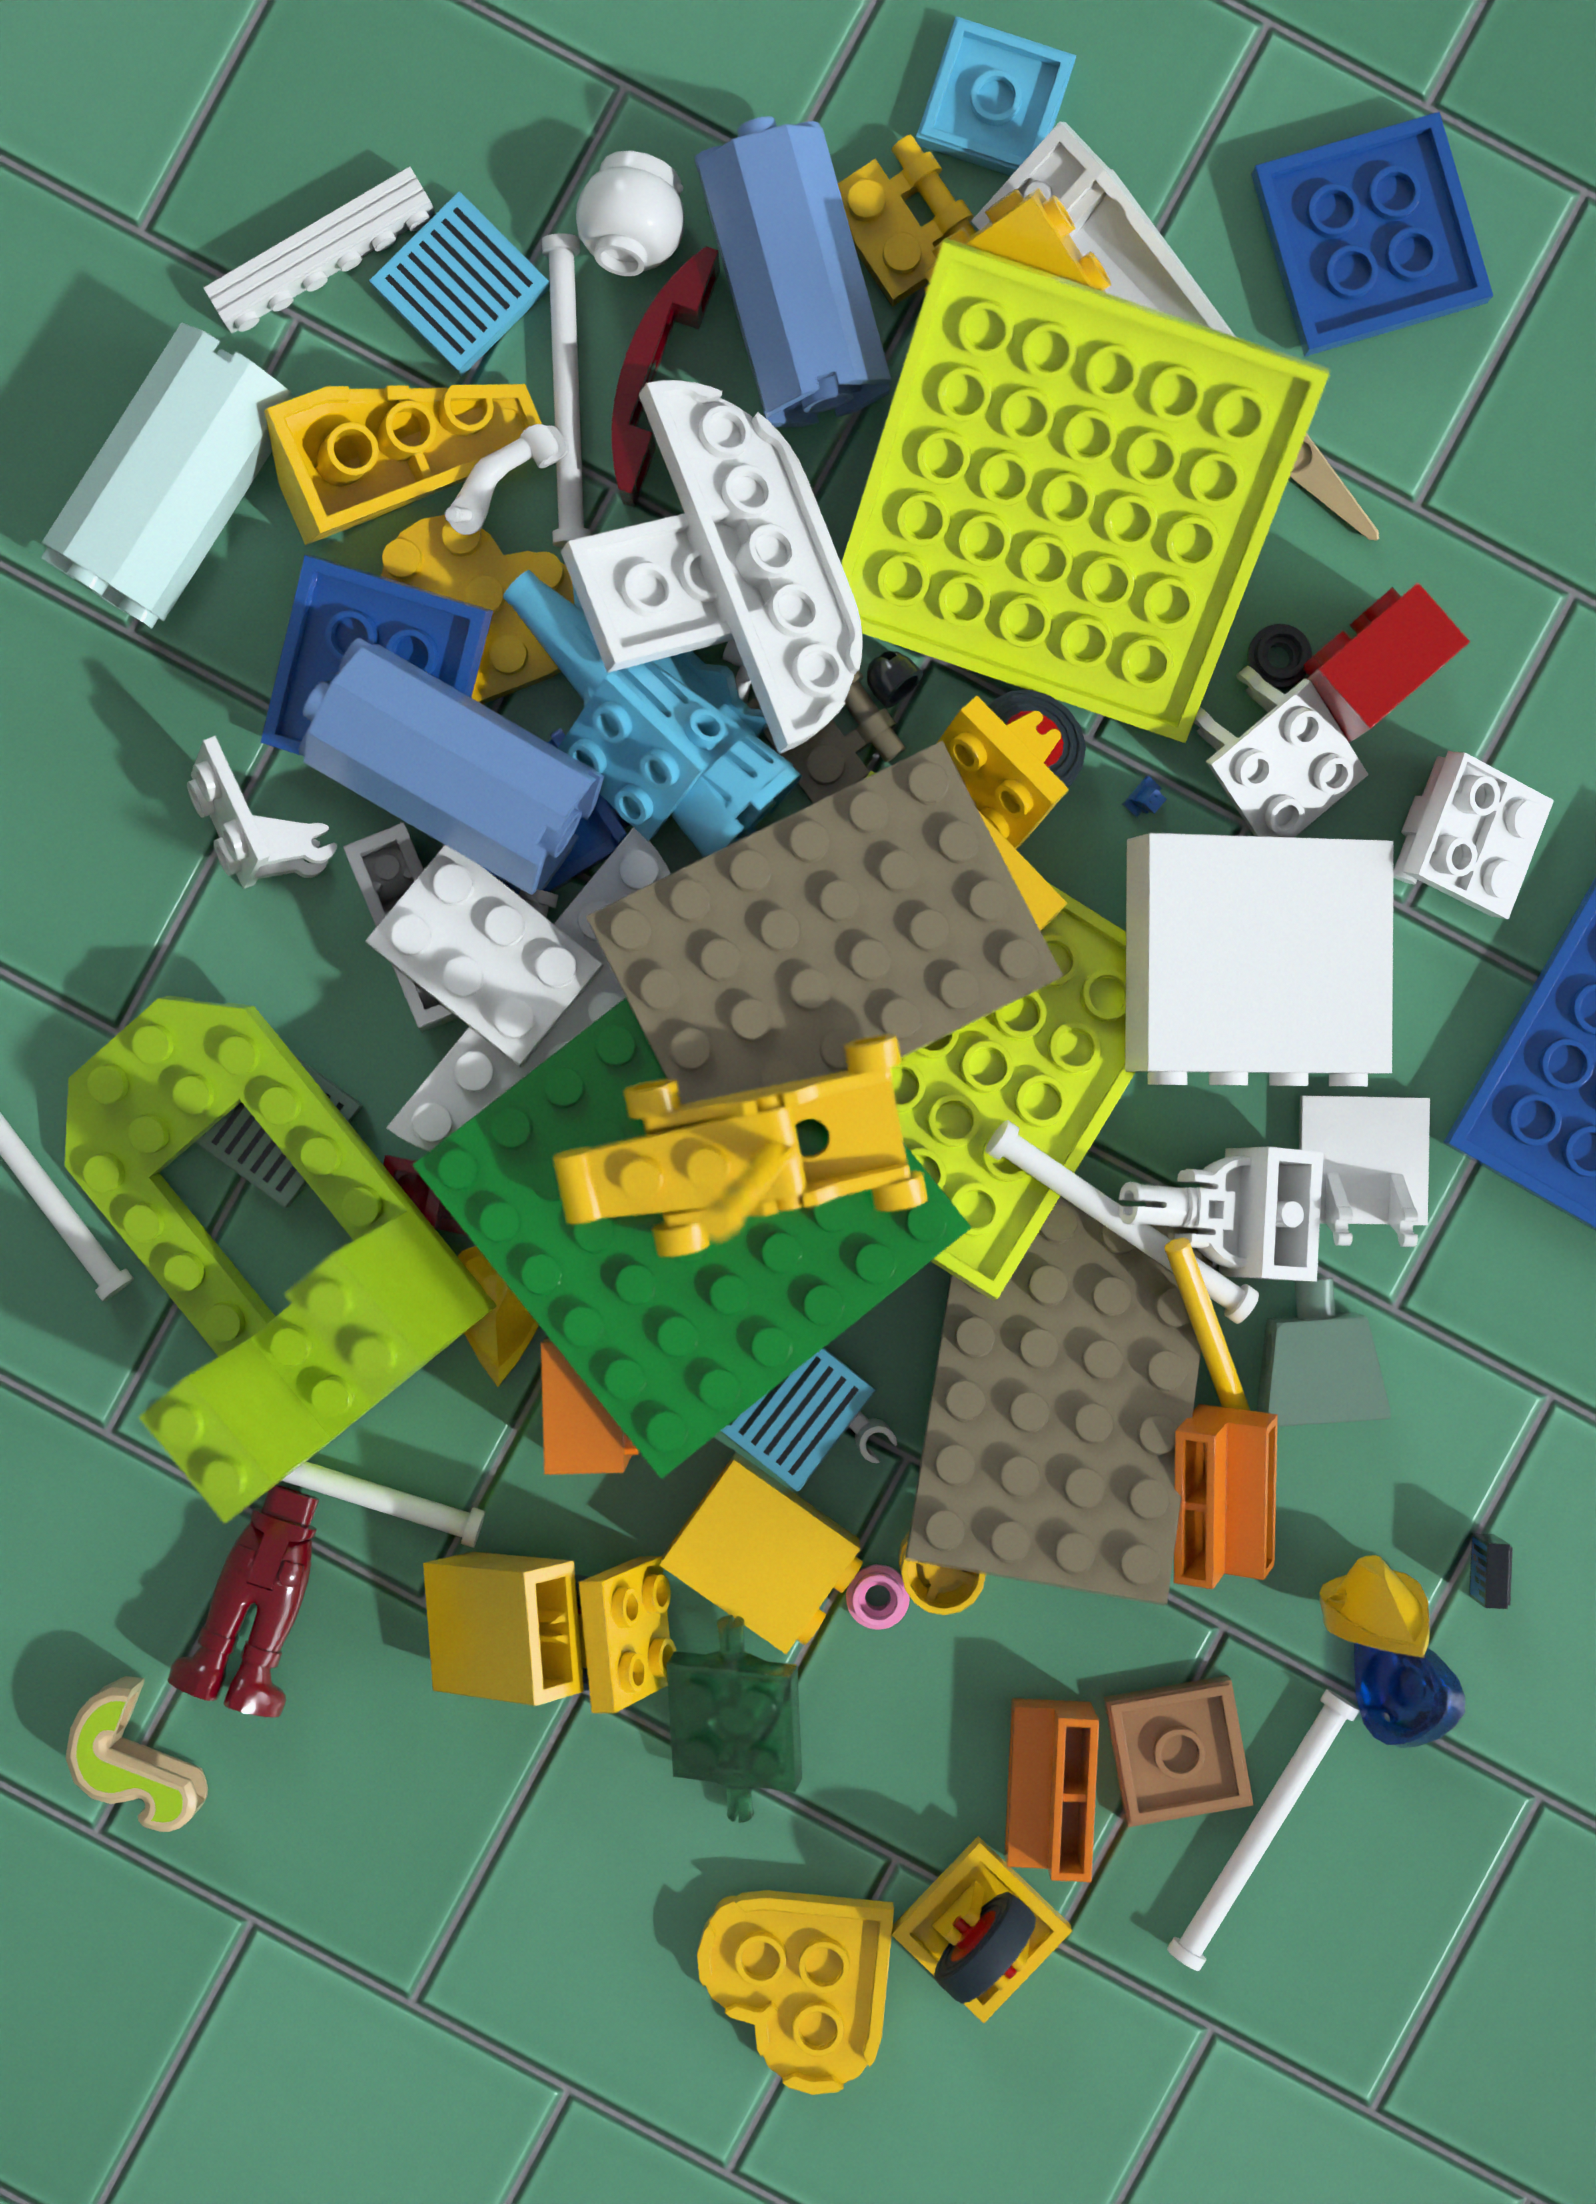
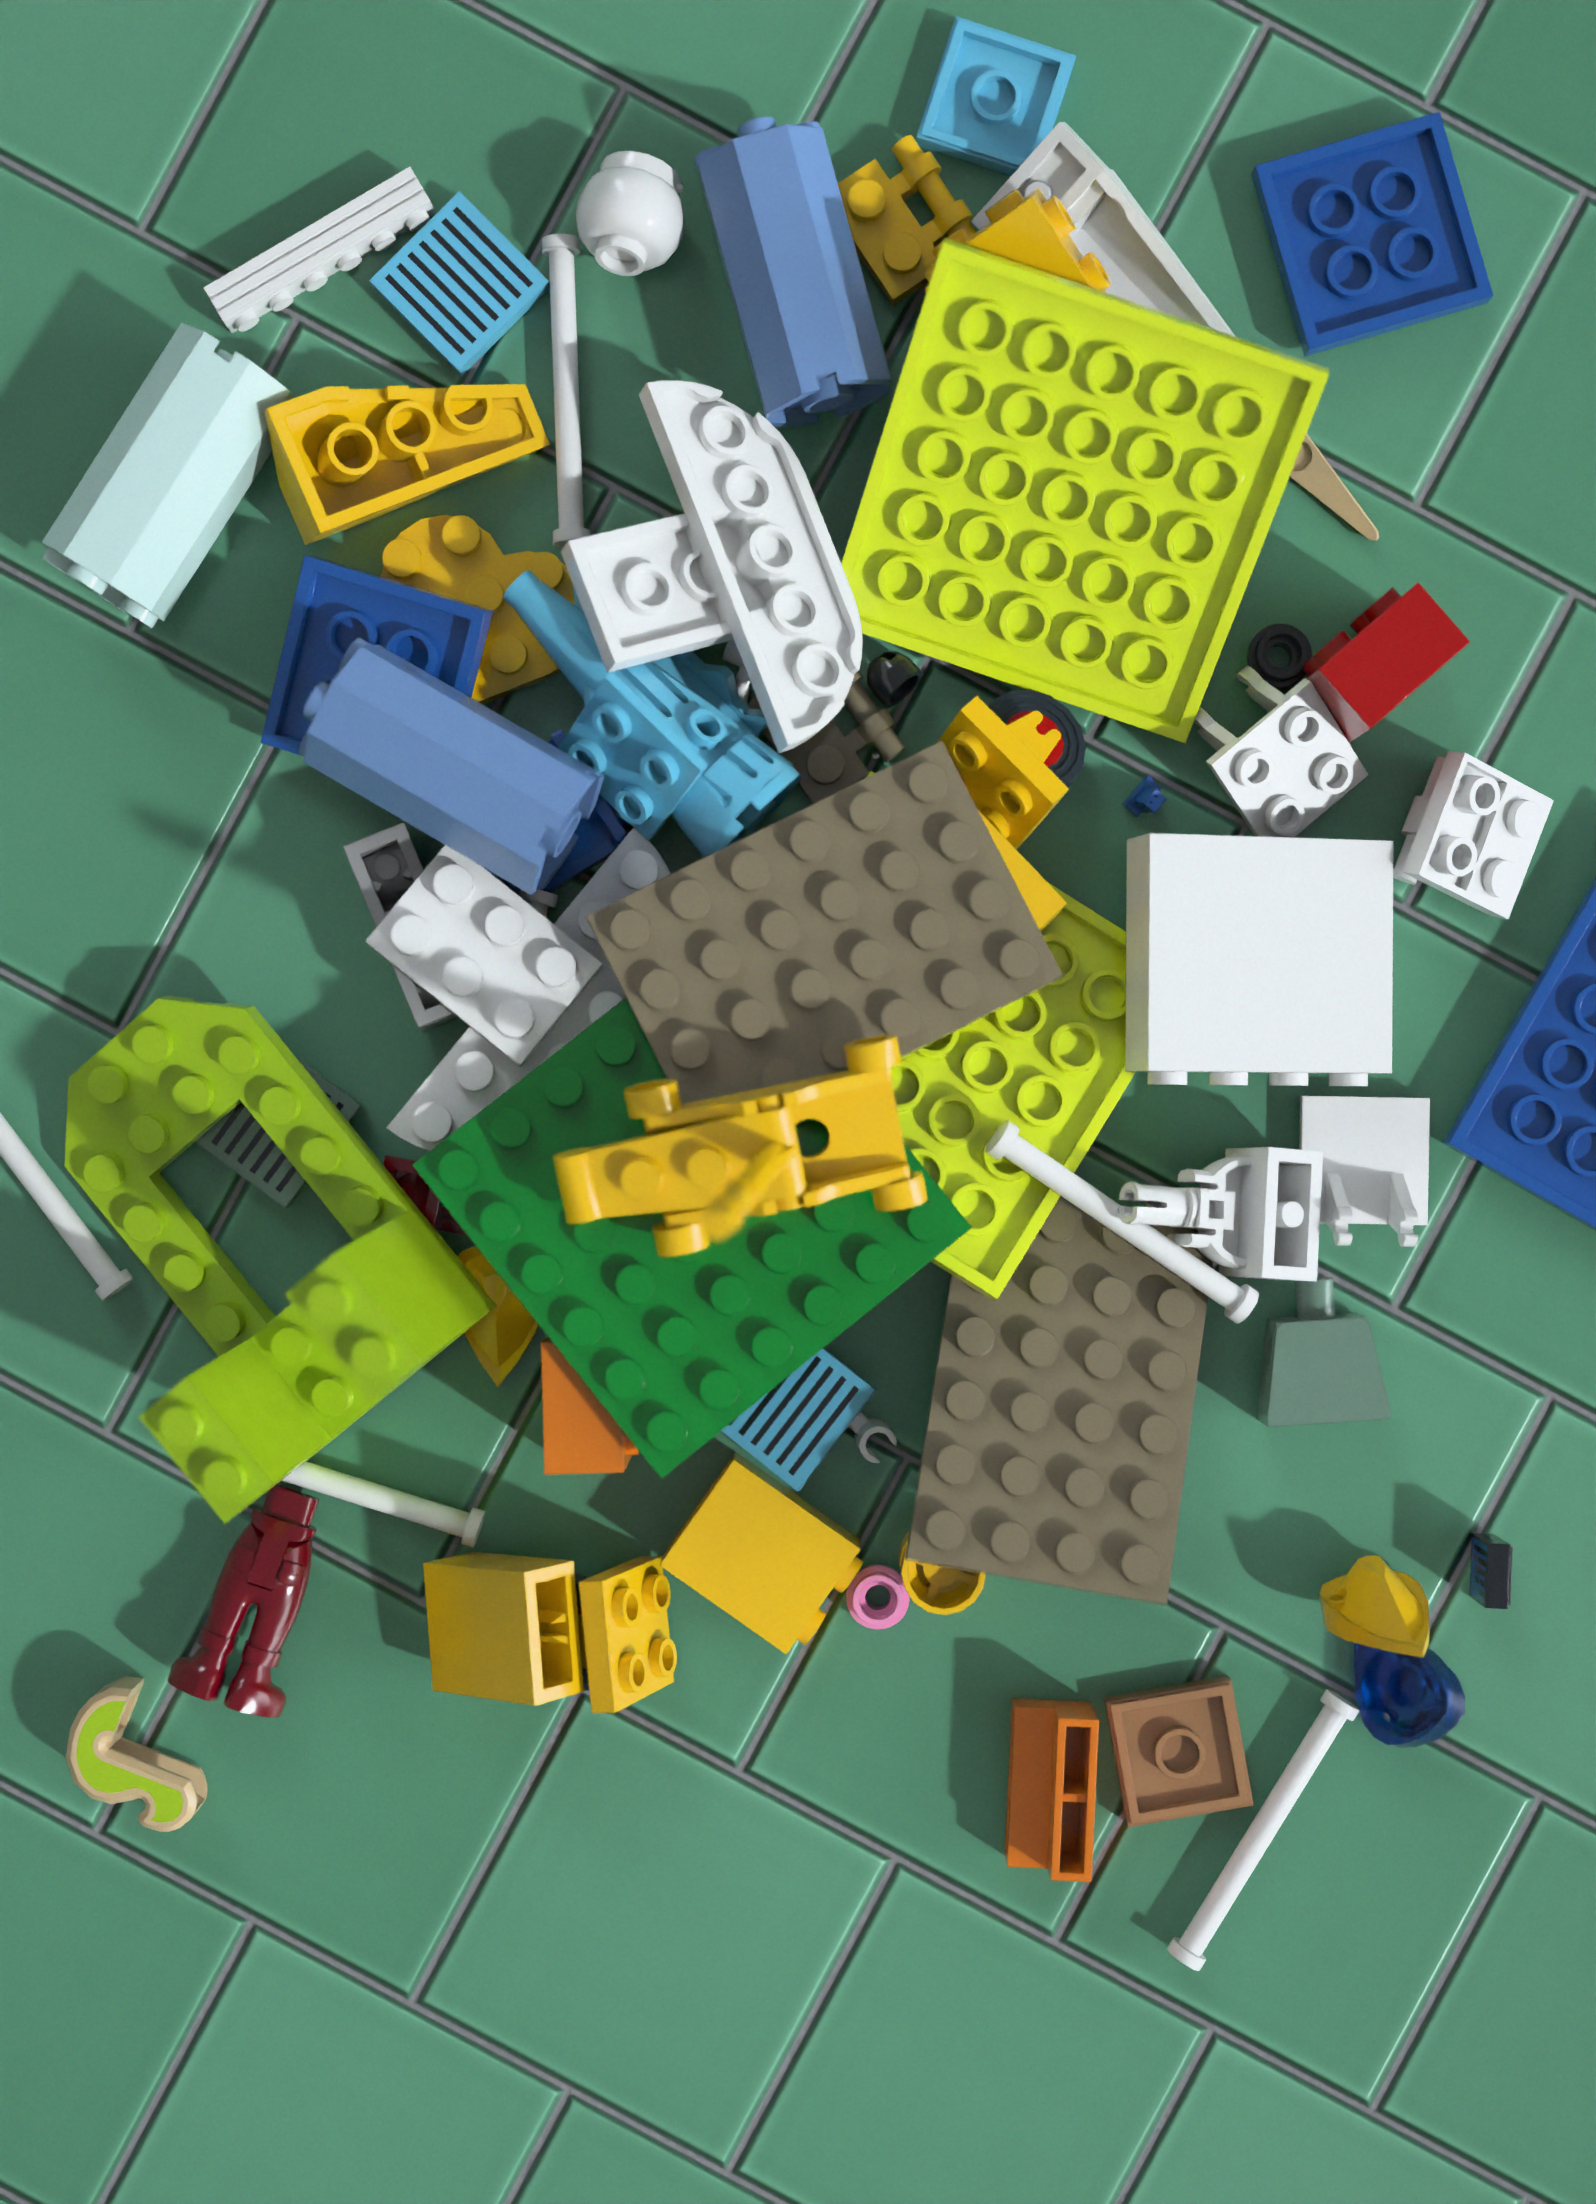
white plate [187,736,337,889] -> none
white piece [445,424,568,535] -> none
dark red slope [612,246,720,508] -> none
clear green plate [666,1615,802,1823] -> none
yellow plate [697,1890,894,2095] -> none
yellow plate [892,1836,1072,2023] -> none
yellow bar [1164,1238,1250,1411] -> none
orange piece [1174,1404,1278,1589] -> none

